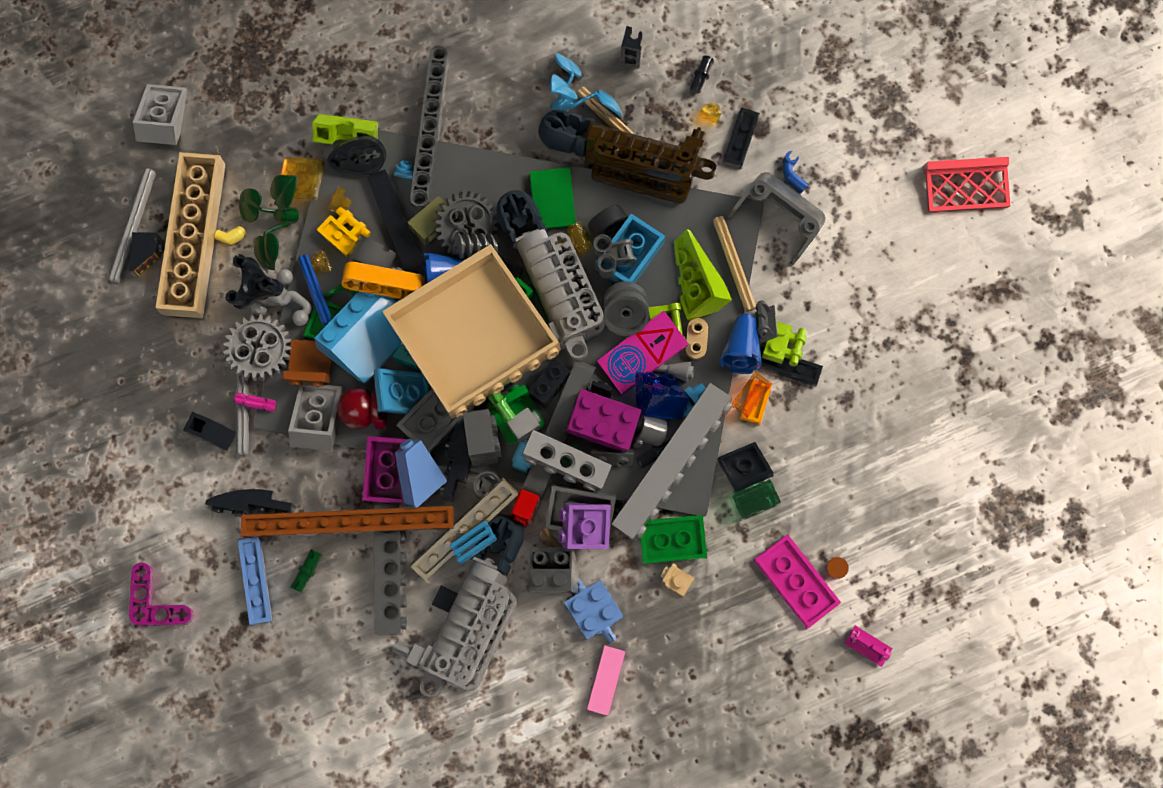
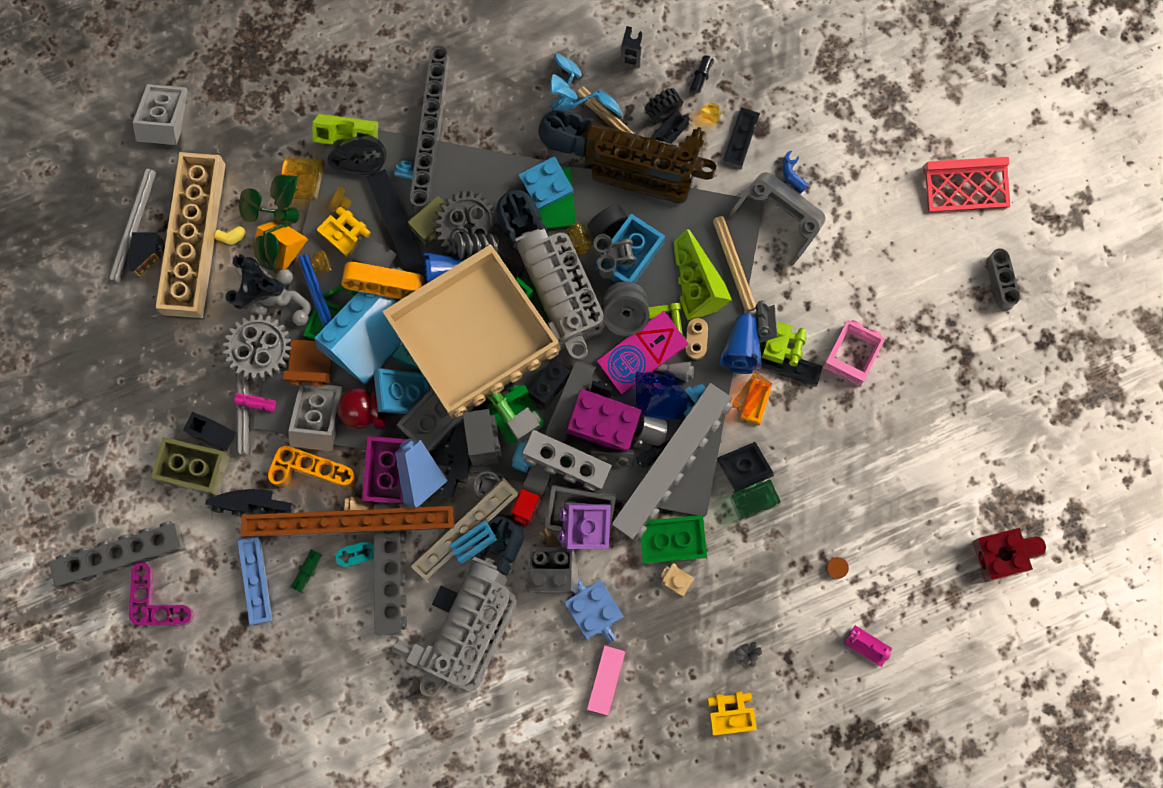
dark pink tile [753,534,841,629] -> none
none -> dark grey brick [49,521,186,589]
none -> olive brick [150,437,230,496]
none -> light orange slope [253,220,308,270]
none -> light orange beam [268,446,357,489]
none -> teal beam [336,542,374,568]
none -> tan cone [344,496,375,511]
none -> dark azure plate [519,156,574,211]
none -> black tyre [645,88,684,123]
none -> black hinge [650,110,690,144]
none -> yellow plate [707,691,757,735]
none -> dark grey plant [734,642,762,667]
none -> bright pink window [823,320,885,386]
none -> dark red brick [972,528,1046,583]
none -> dark grey beam [986,248,1020,311]

